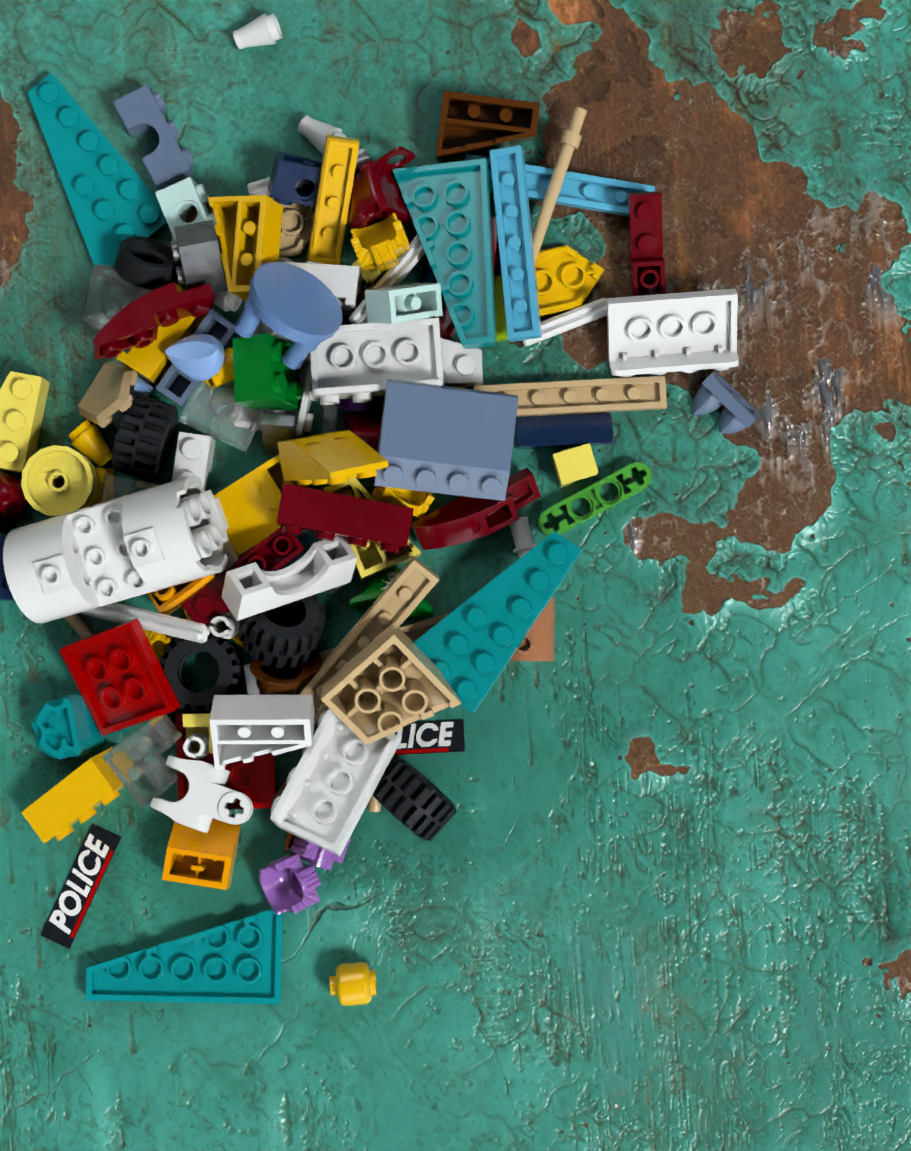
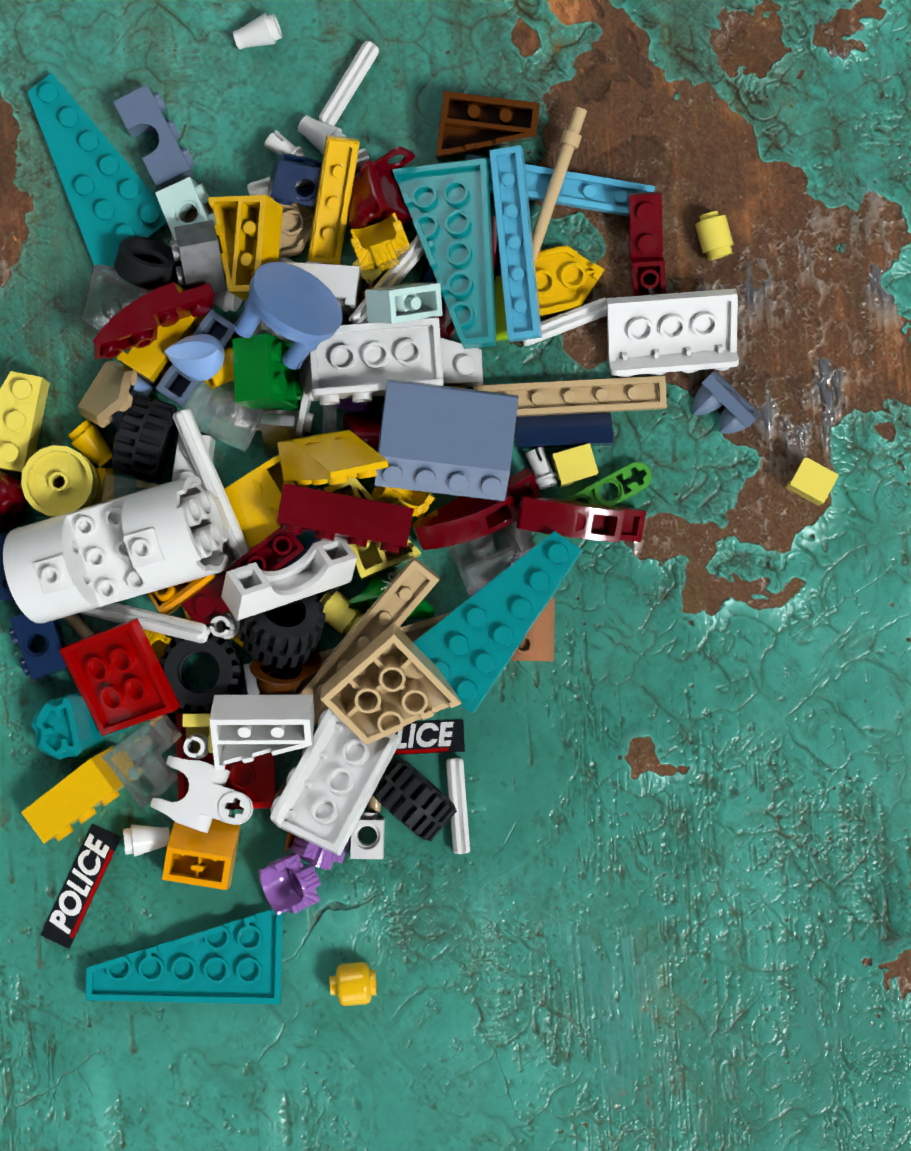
none -> dark blue brick [9,614,68,680]
none -> white cone [123,825,170,857]
none -> white axle [173,408,250,560]
none -> white pin [264,130,306,158]
none -> white axle [319,41,379,126]
none -> light yellow brick [319,591,363,635]
none -> white brick [350,811,385,859]
none -> white axle [446,758,470,854]
none -> clear slope [447,525,521,597]
none -> dark red slope [516,496,646,543]
none -> white pin [525,447,558,490]
none -> light yellow brick [695,211,734,261]
none -> light yellow panel [785,457,839,506]

